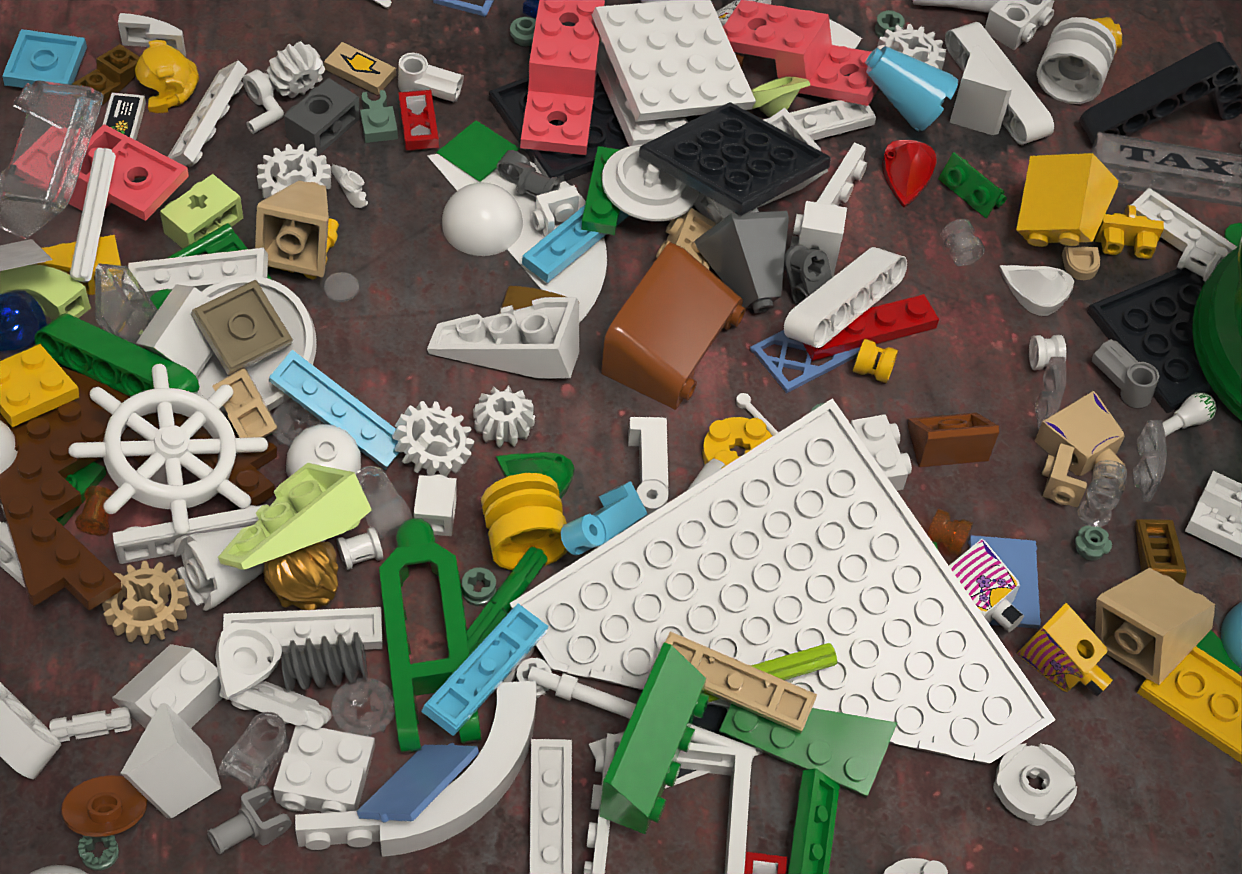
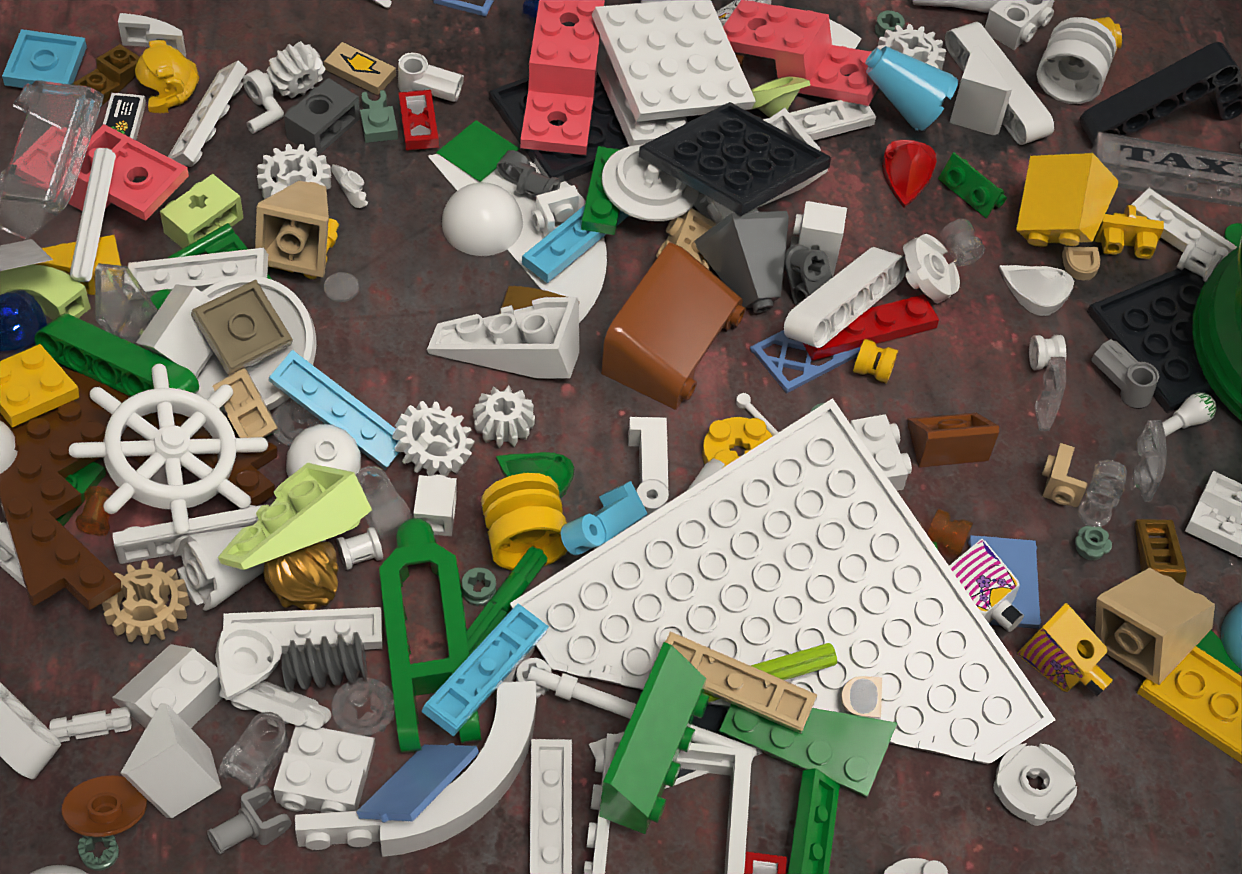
sand green plate [510,17,536,47] -> none
white plate [816,142,867,206] -> none
tan torso [1035,391,1125,479] -> none
none -> tile [841,676,882,719]
none -> white plate [903,234,960,304]

